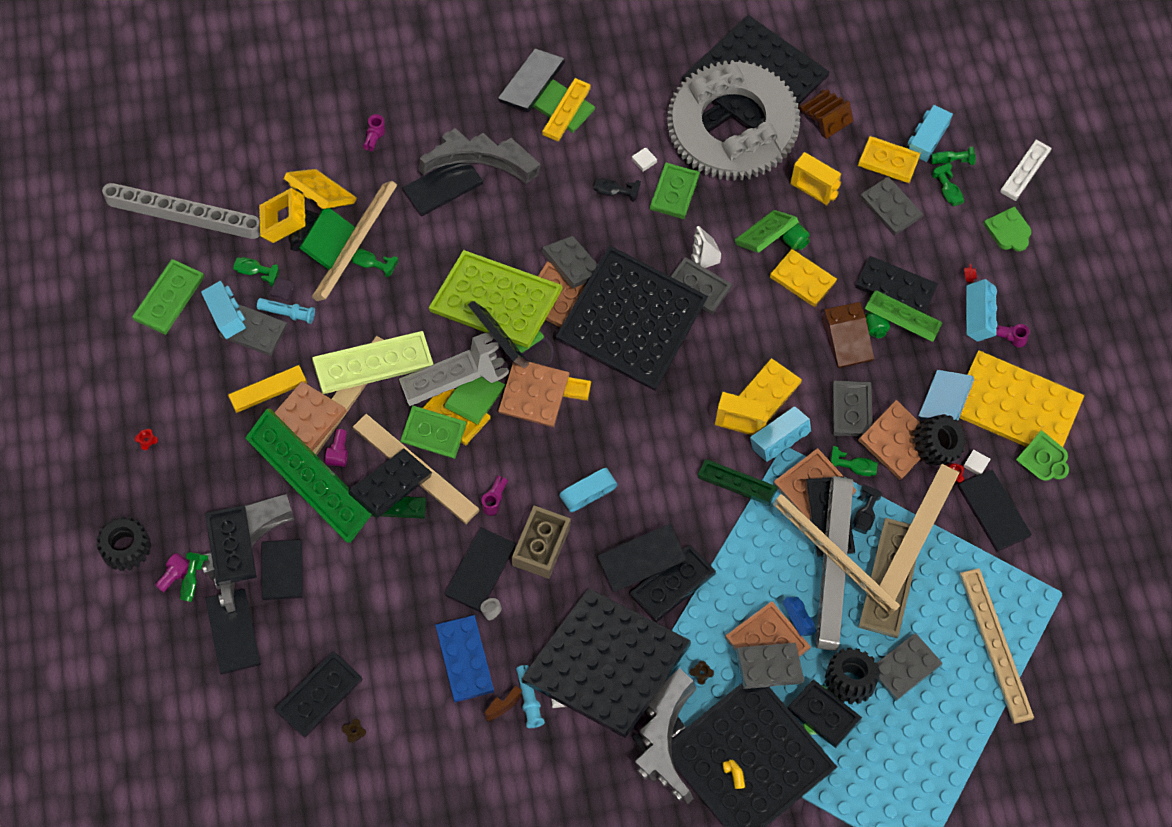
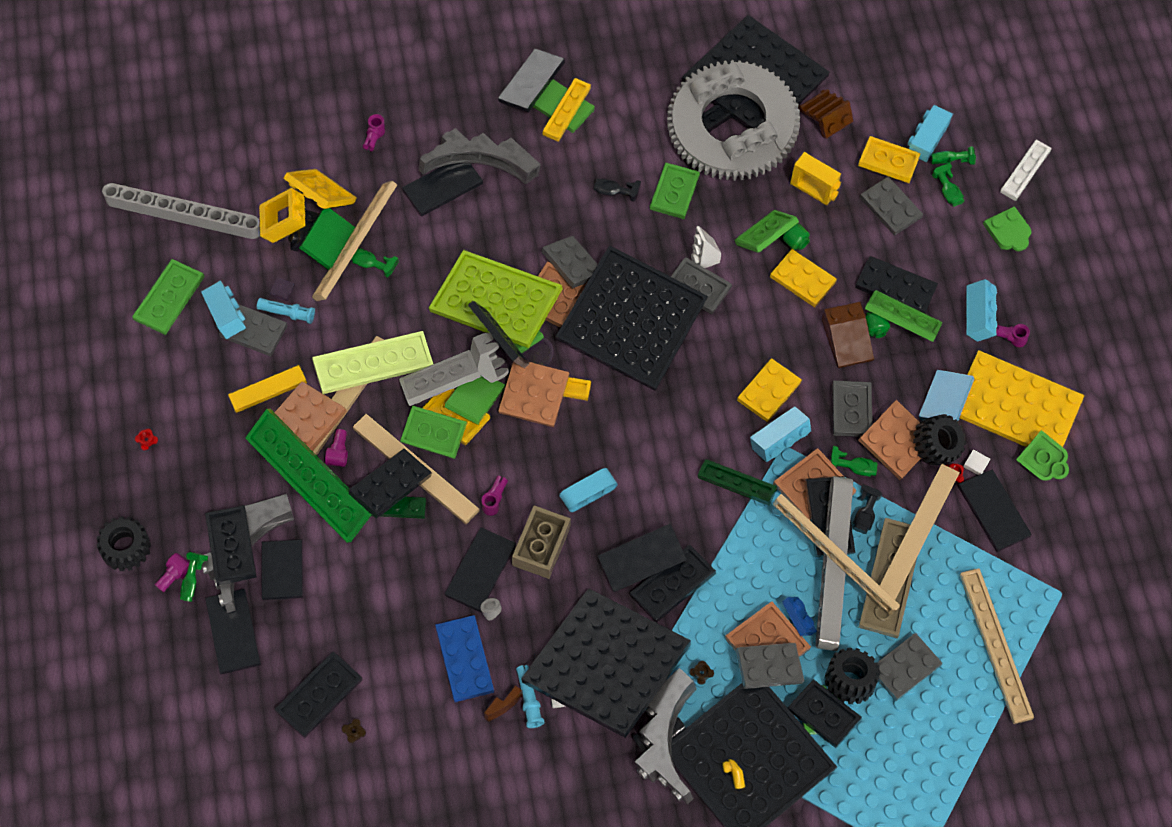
green piece [233,257,279,287] -> none
white tile [632,147,657,172] -> none
yellow window [715,392,769,435] -> none
red plate [964,263,977,283] -> none

